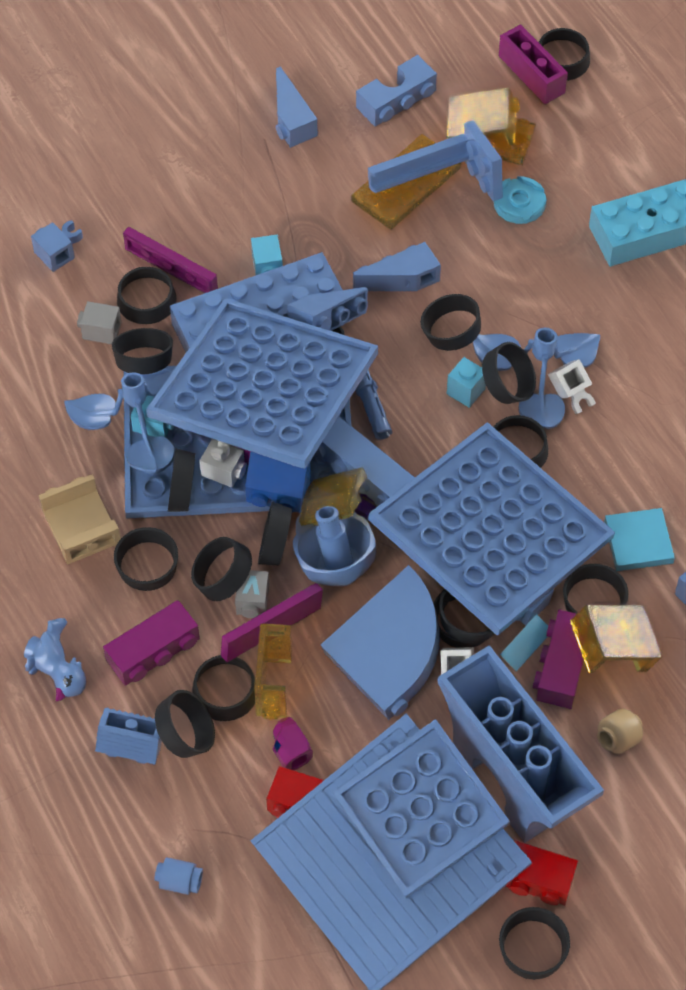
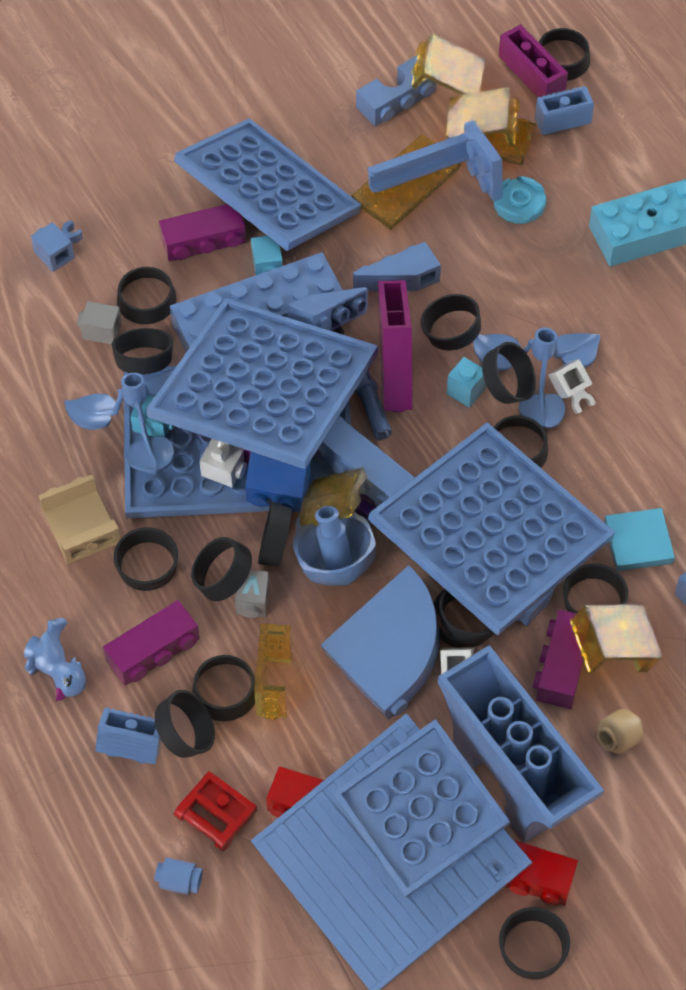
magenta tile [123,226,218,293] -> none
black tyre [168,448,196,512] -> none
magenta tile [221,583,323,662] -> none
magenta rock [272,717,313,771] -> none
medium blue slope [276,66,318,148] -> none
medium azure sticker [500,614,548,672] -> none
none -> magenta brick [159,204,246,261]
none -> medium blue plate [174,118,361,251]
none -> red plate [174,771,257,852]
none -> magenta brick [378,280,413,413]
none -> clear yellow panel [411,34,485,112]
none -> medium blue brick [535,86,594,135]

